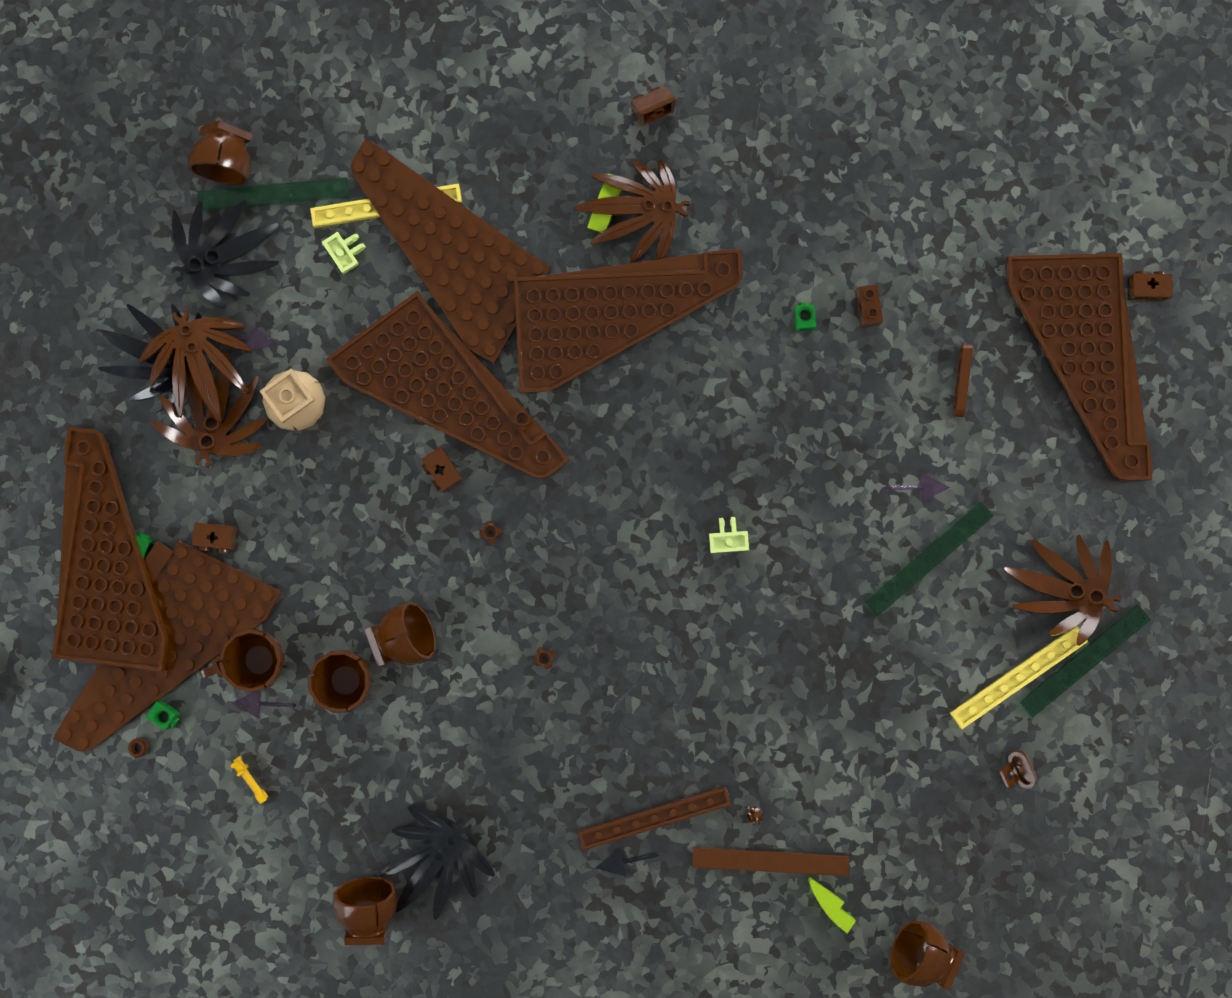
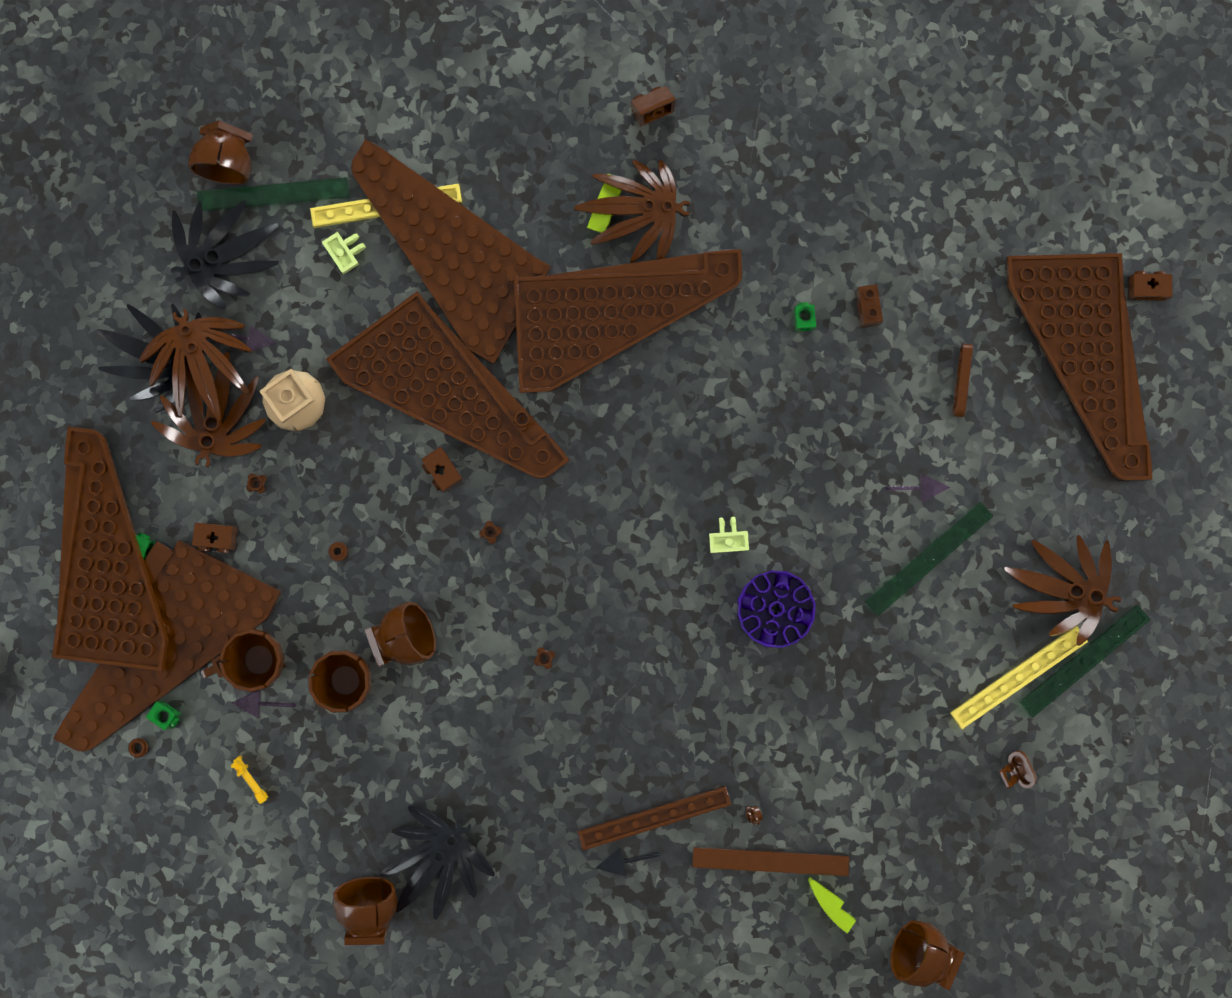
none -> reddish brown plate [246,473,267,494]
none -> reddish brown plate [328,542,348,561]
none -> dark purple brick [737,570,816,648]

